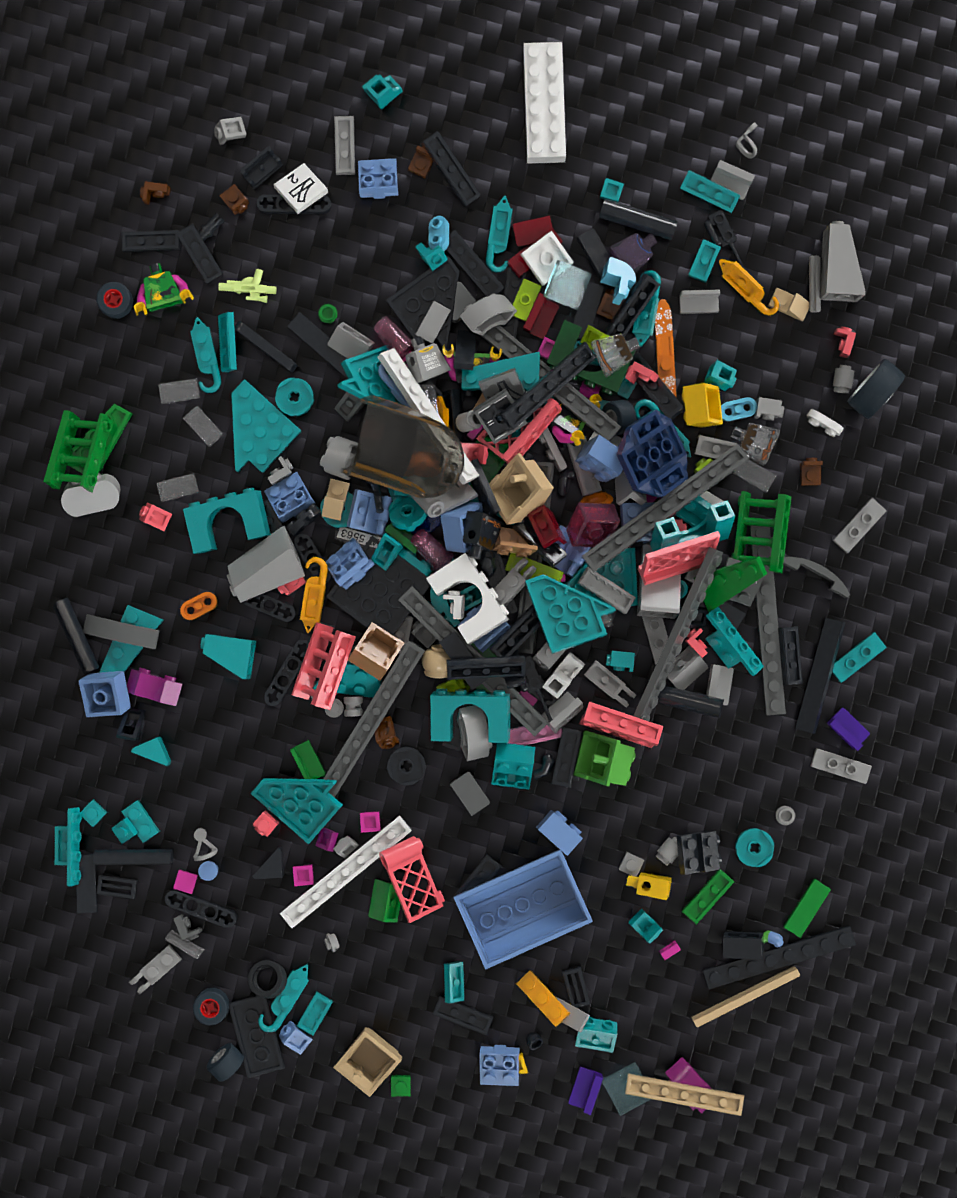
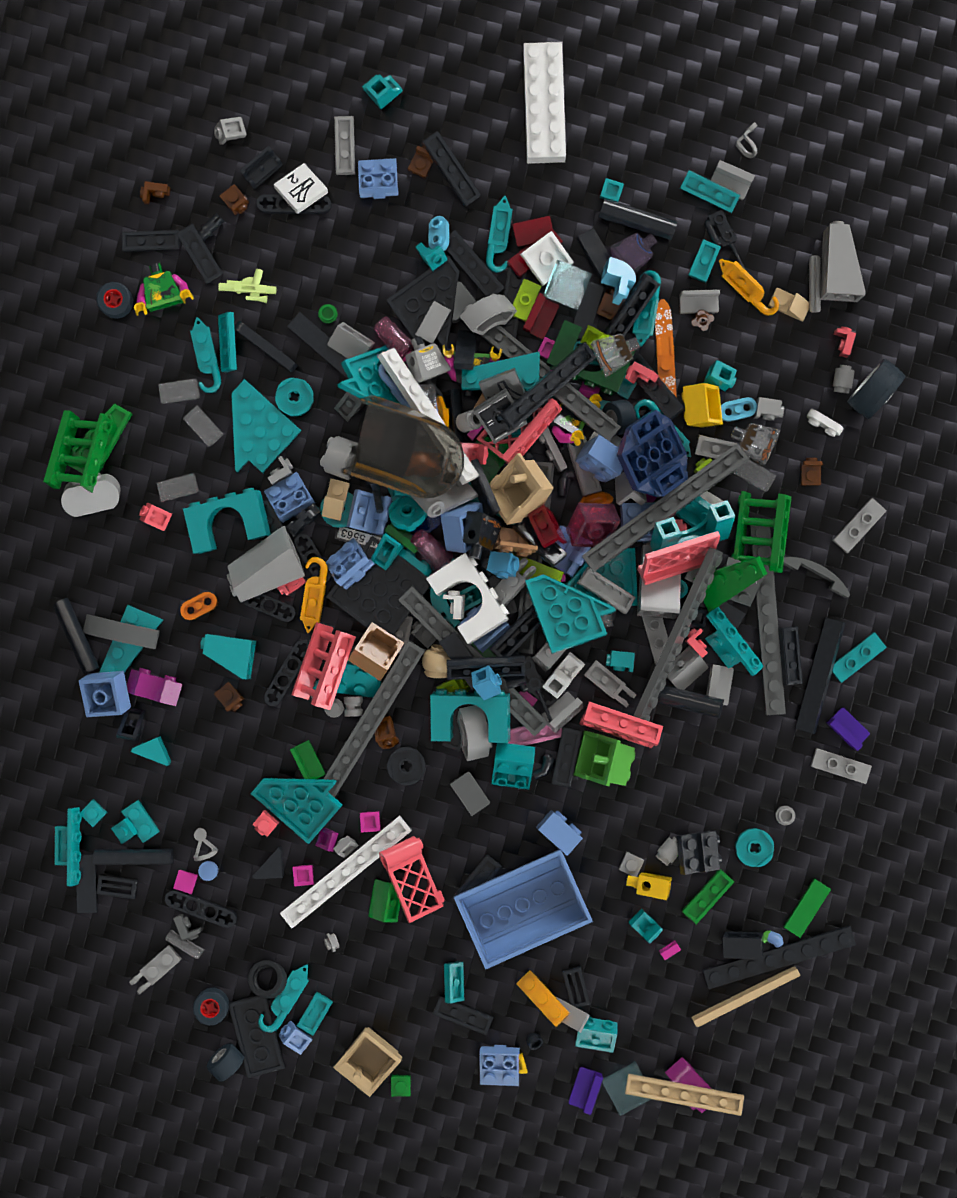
none -> reddish brown bracket [214,681,244,712]
none -> dark azure brick [471,665,502,700]
none -> dark azure brick [487,551,519,579]
none -> plate [691,310,714,331]

